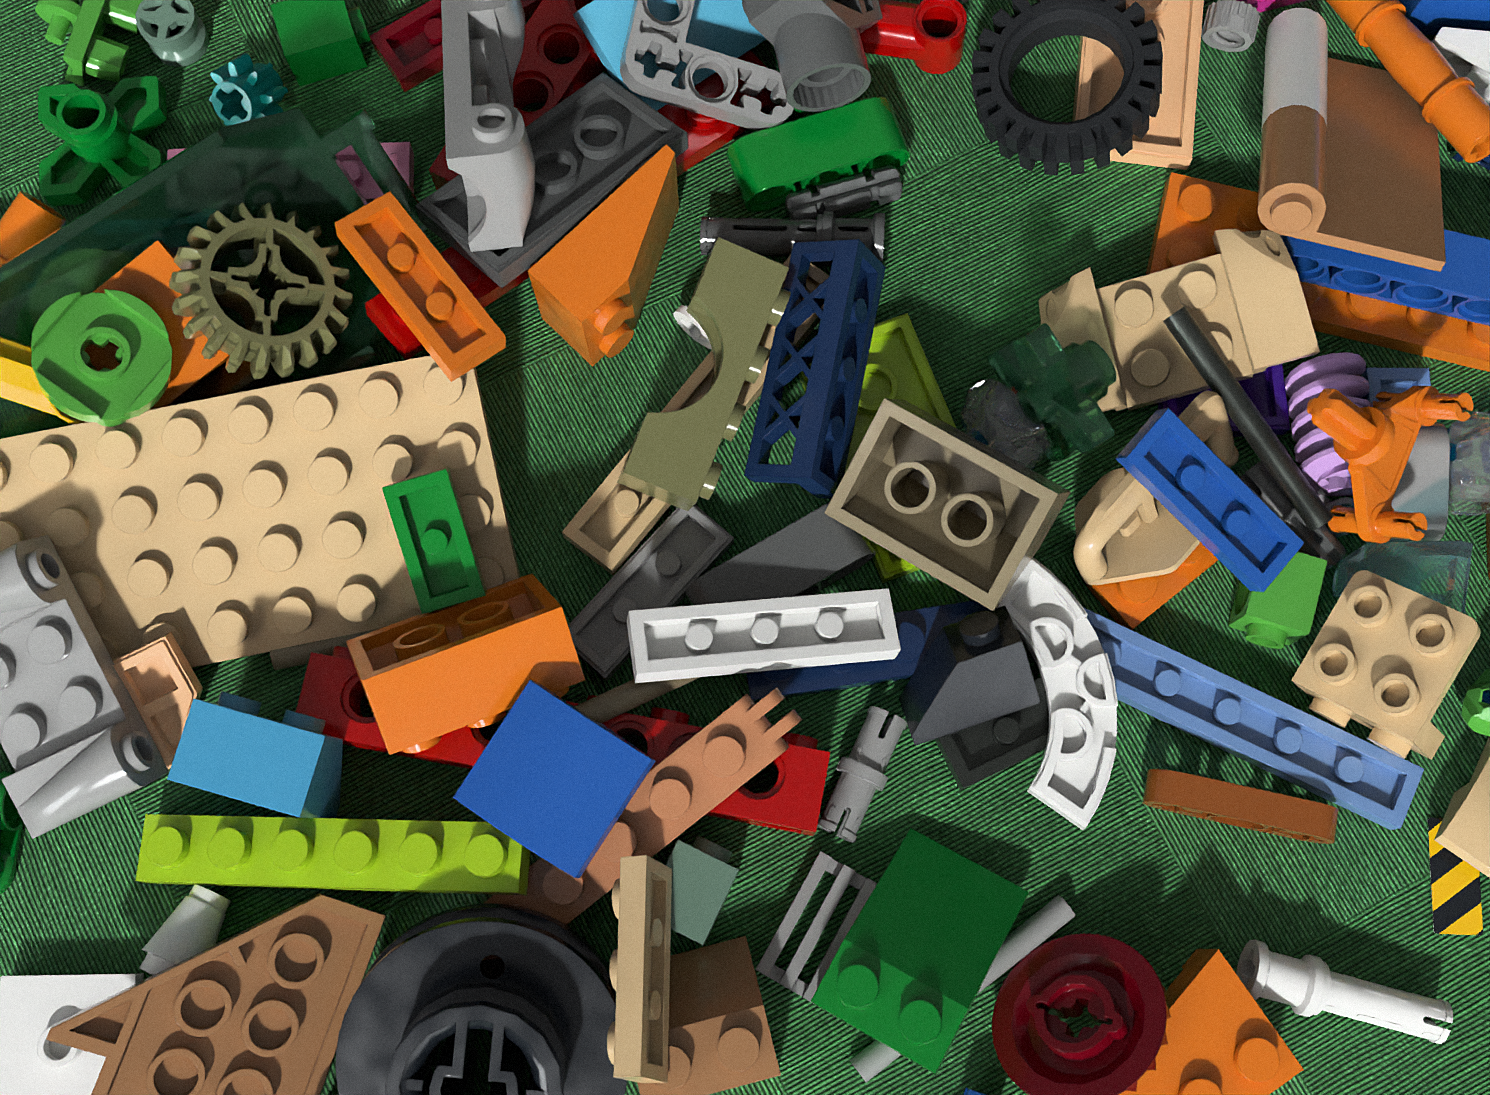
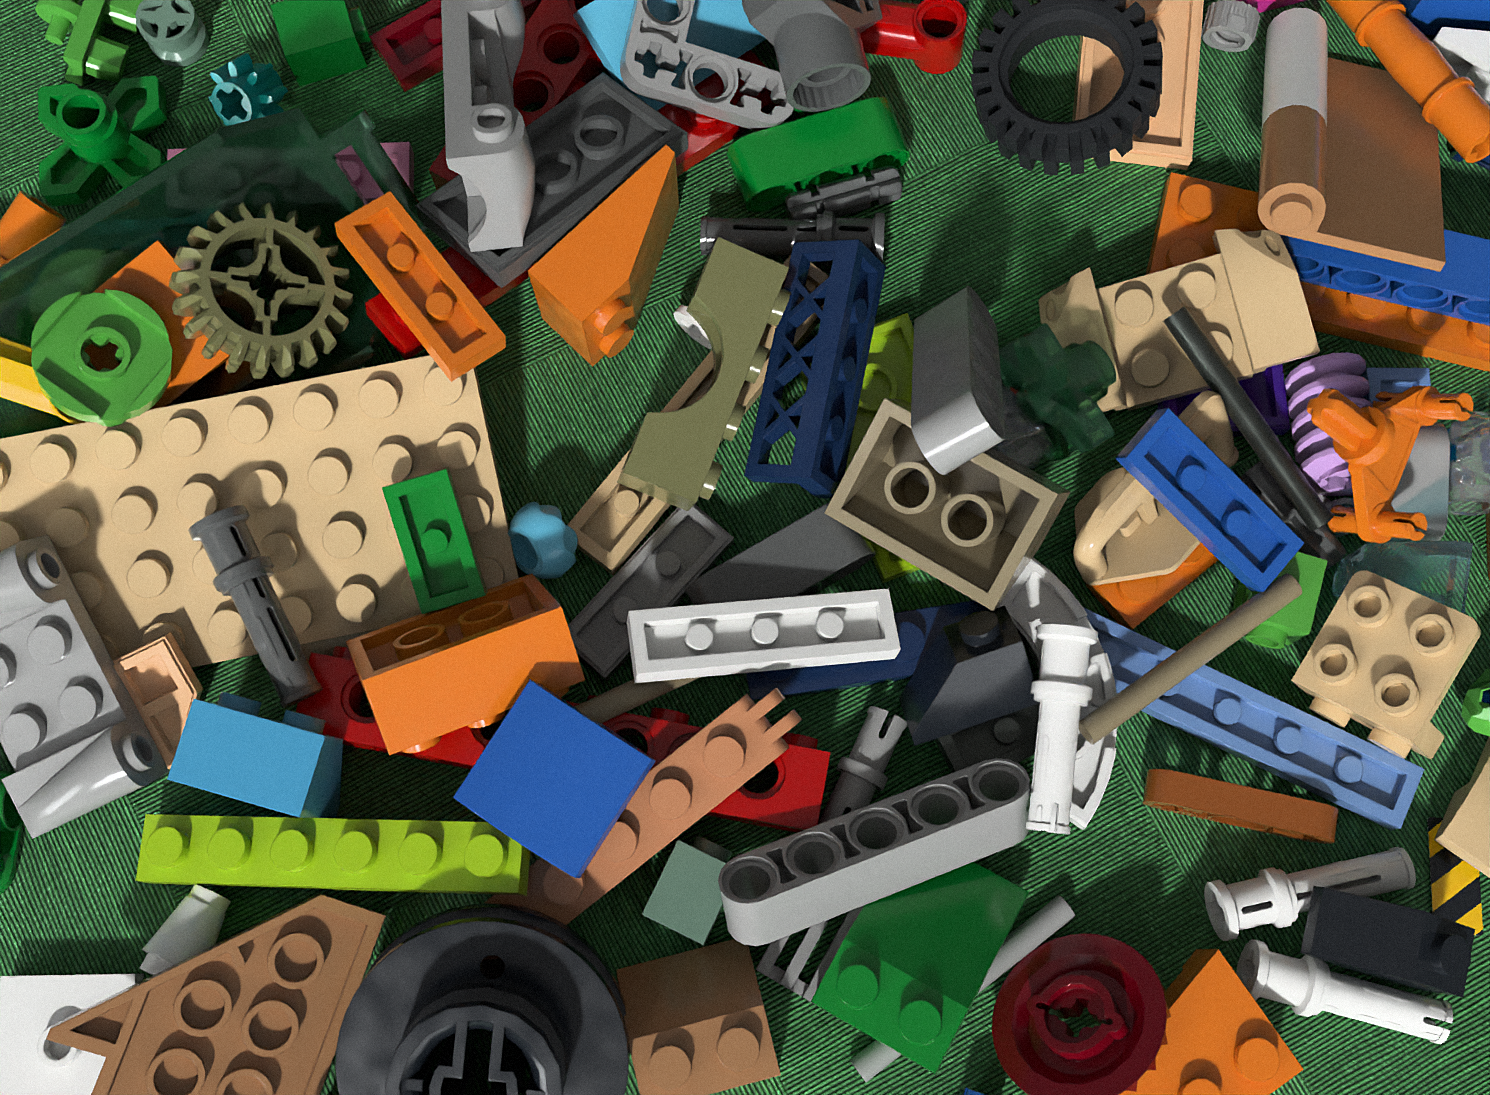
tan plate [607,855,672,1083] -> none
none -> dark grey pin [188,505,323,708]
none -> medium azure plate [508,502,578,579]
none -> light grey beam [718,758,1030,946]
none -> light grey beam [911,286,1006,475]
none -> white pin [1025,624,1098,834]
none -> dark tan bar [1078,573,1302,745]
none -> white pin [1204,847,1416,941]
none -> black slope [1300,886,1475,997]

